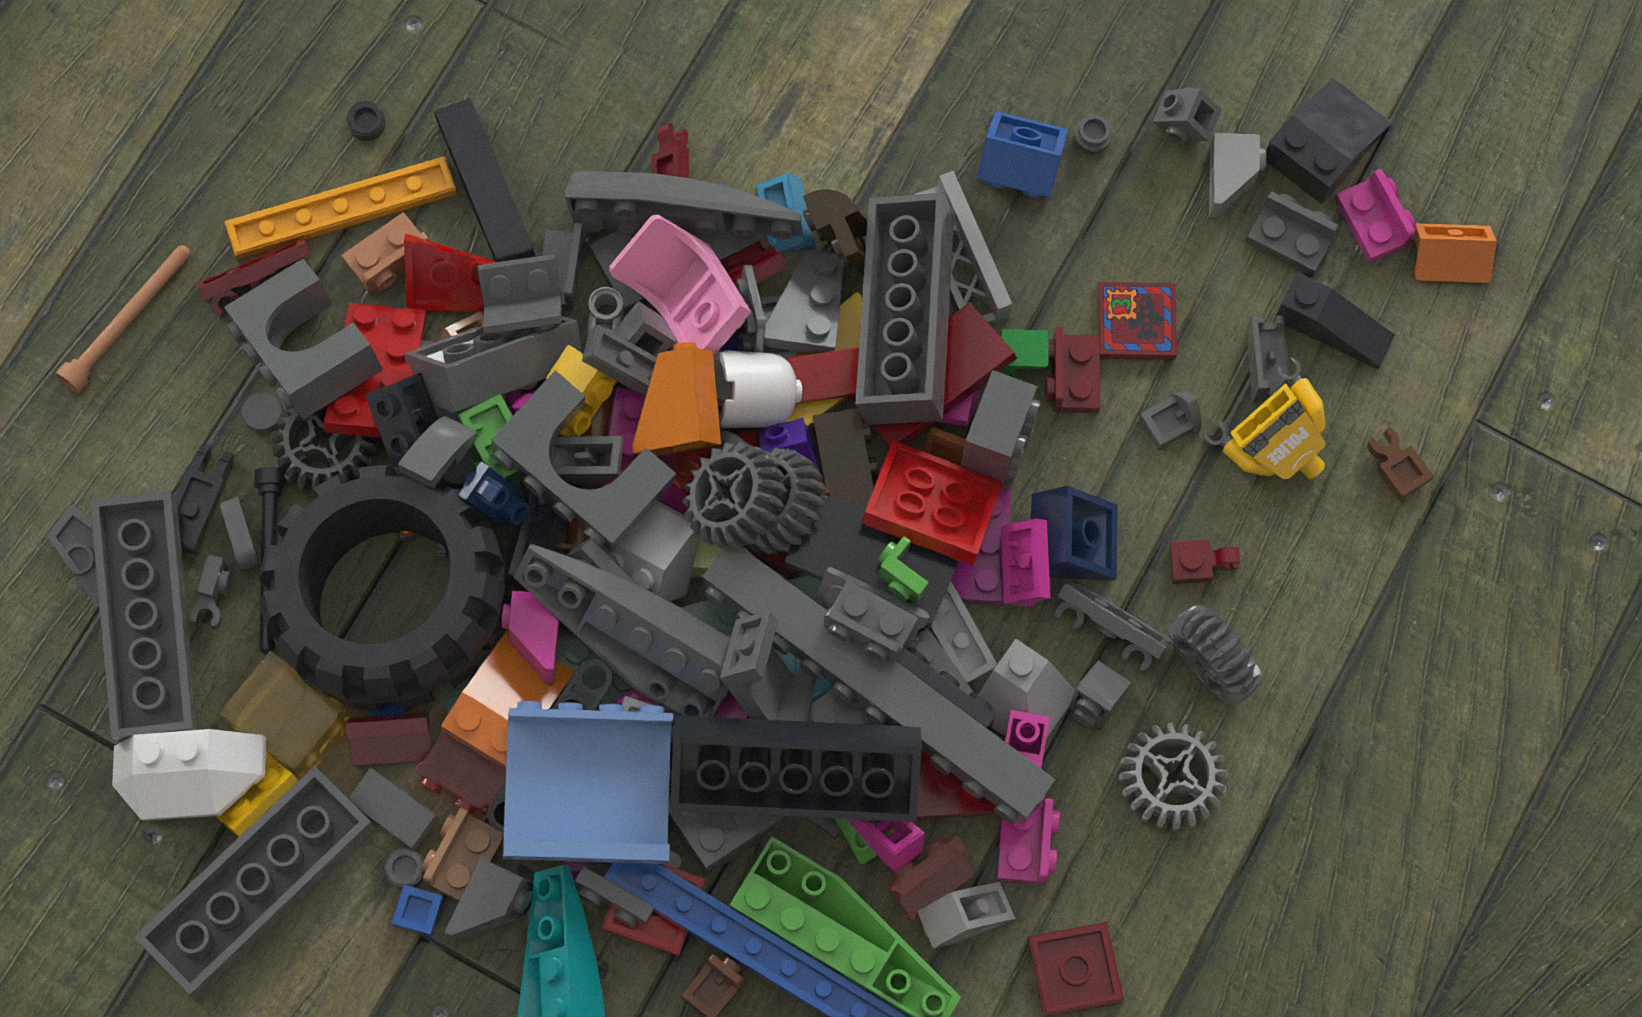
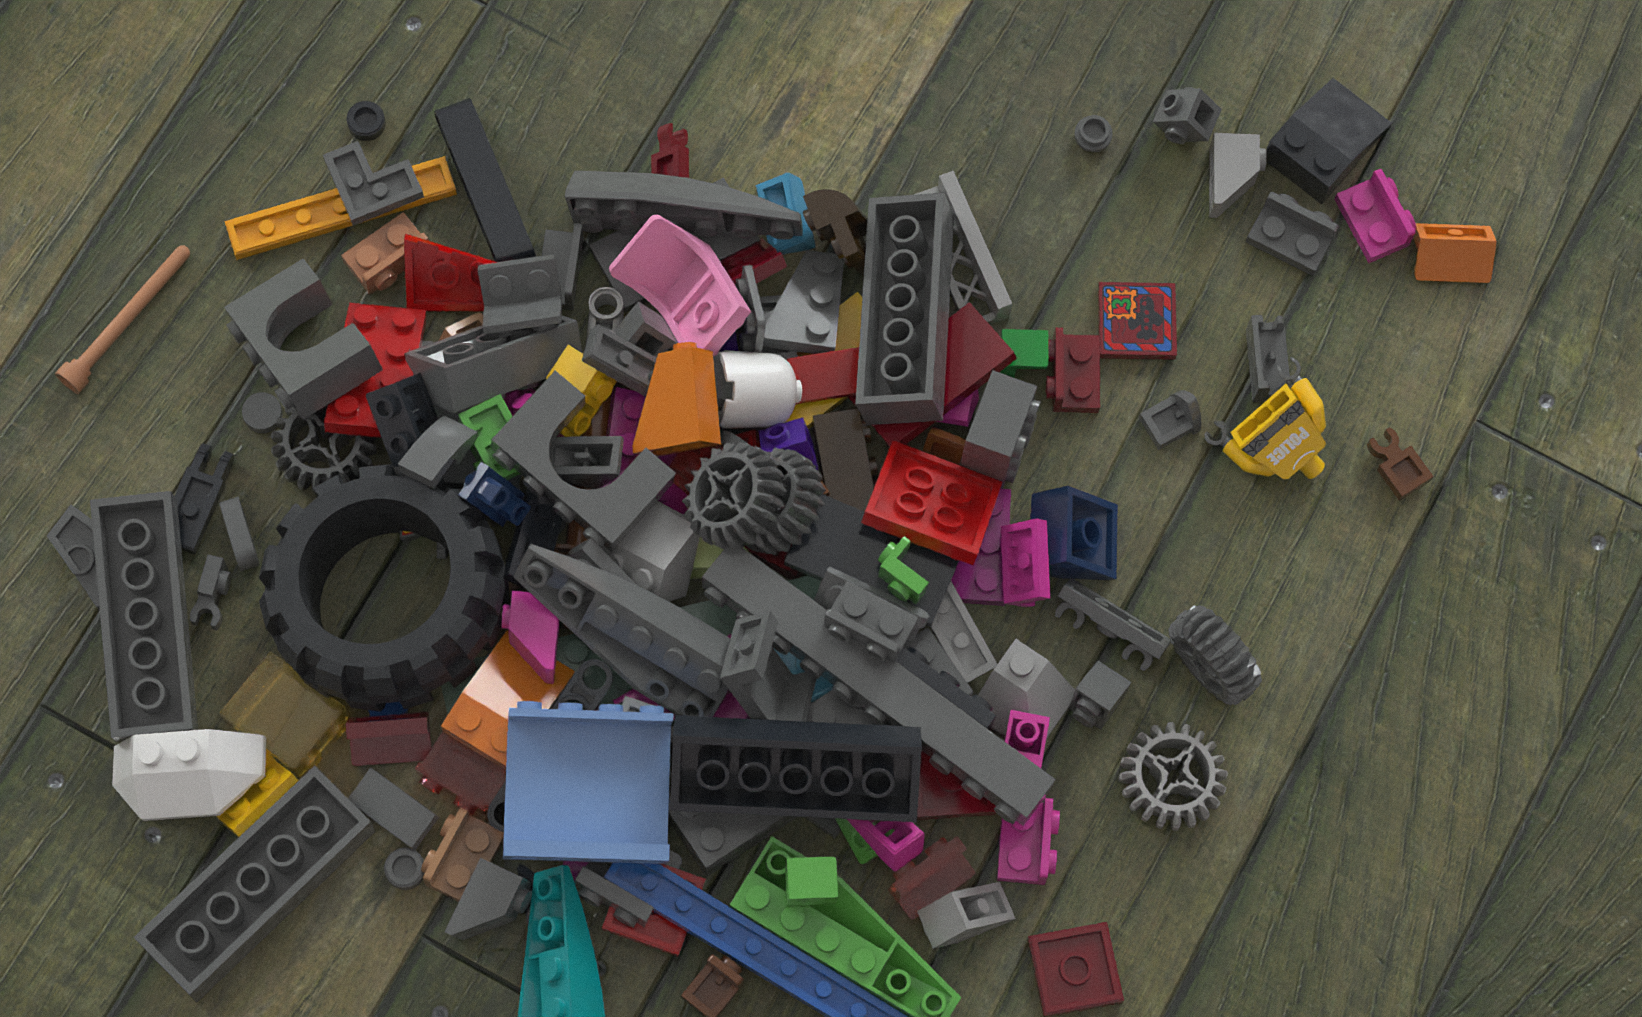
dark red plate [196,238,311,316] -> none
black piece [254,467,286,655] -> none
blue plate [391,885,444,937] -> none
blue slope [976,111,1068,198] -> none
dark red plate [1169,540,1240,584] -> none
black slope [1274,272,1395,369] -> none
none -> dark grey plate [323,141,424,226]
none -> bright green panel [785,856,838,906]

